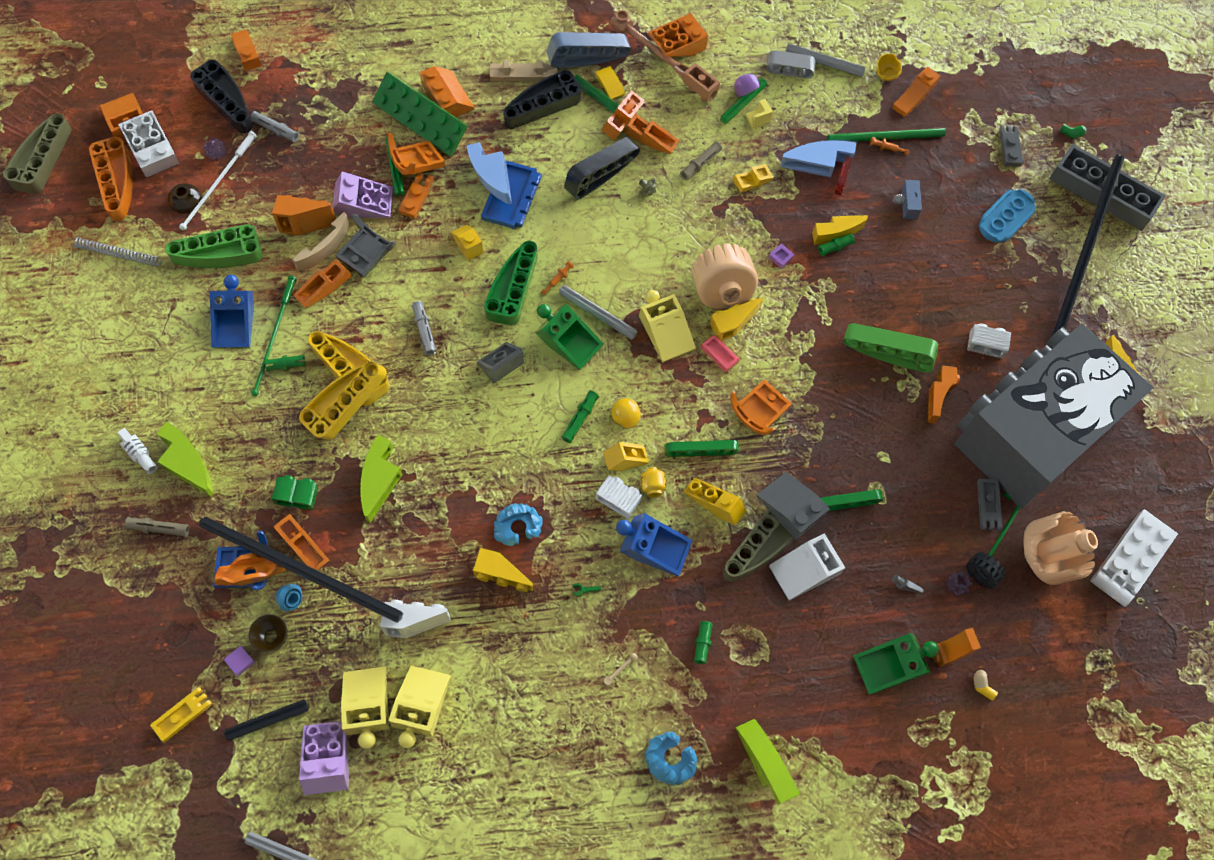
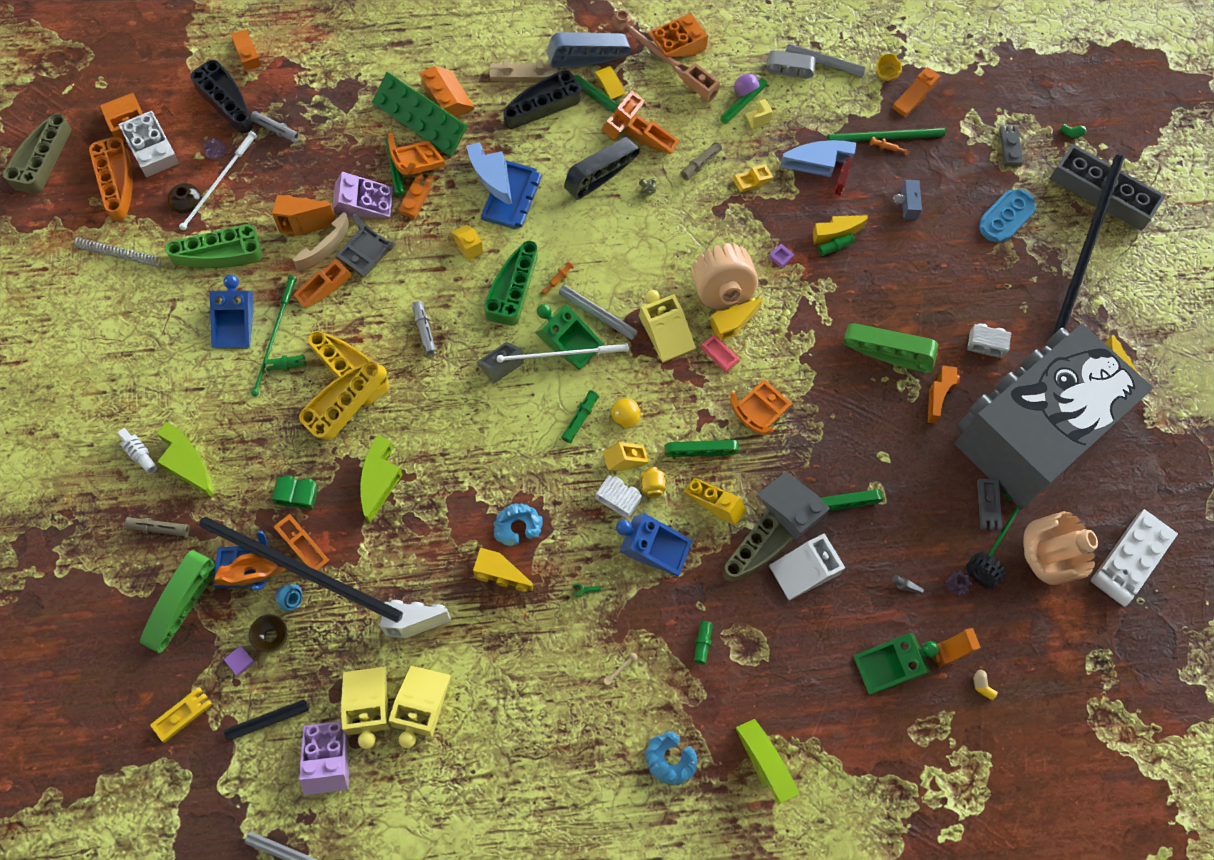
none -> bright green beam [140,550,216,653]
none -> white piece [496,343,629,363]

